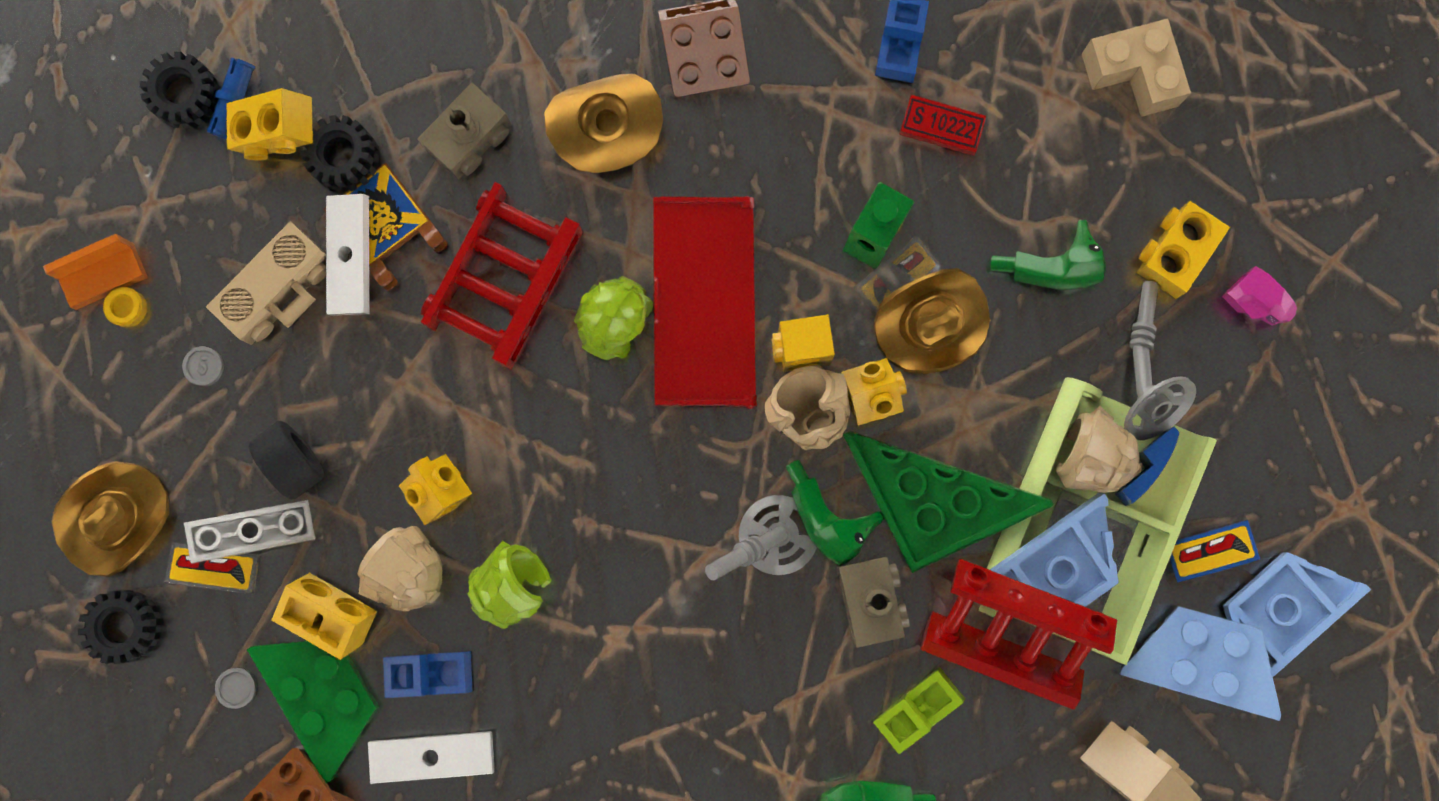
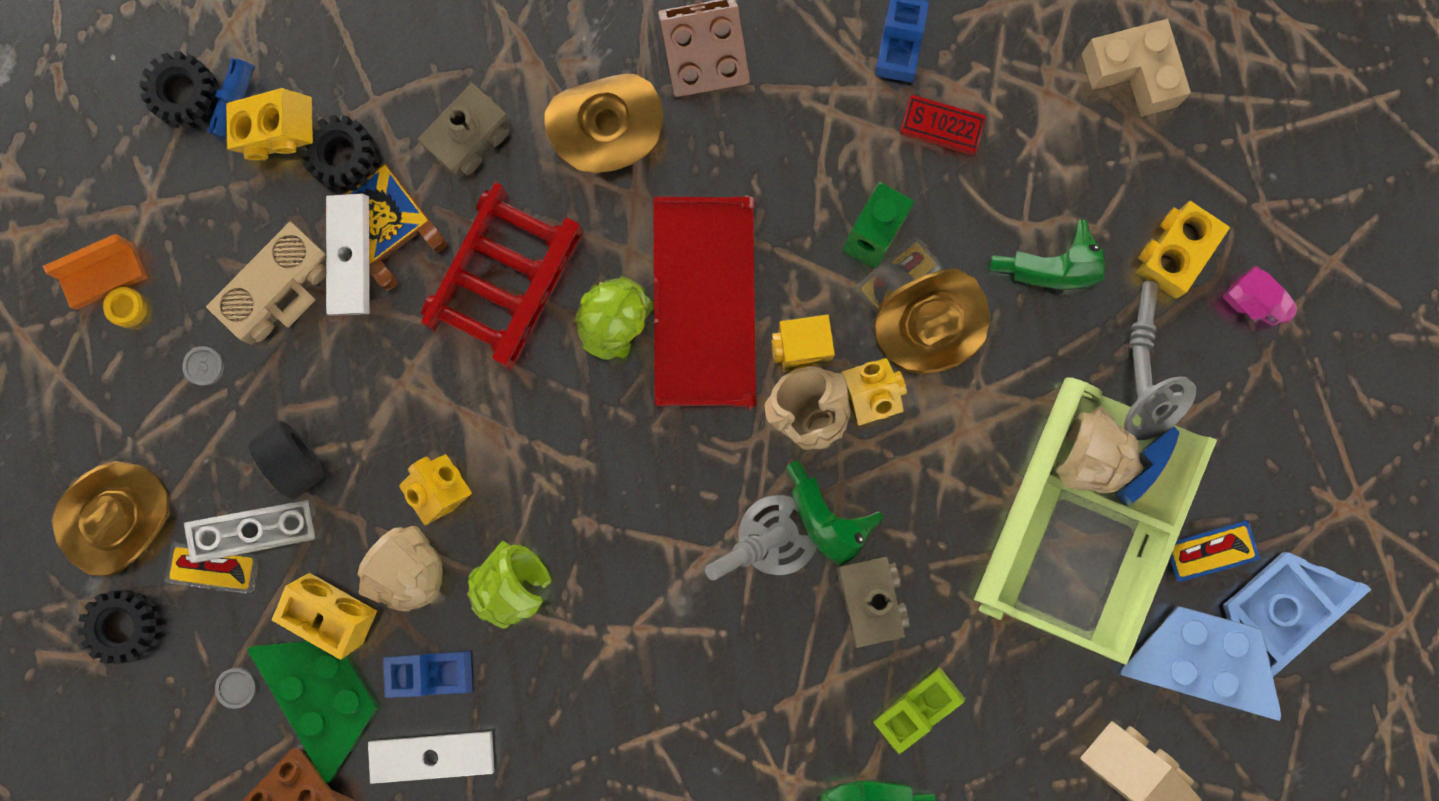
green tile [843,431,1054,573] -> none
red fence [920,559,1117,710] -> none
light blue wing [990,493,1119,607] -> none

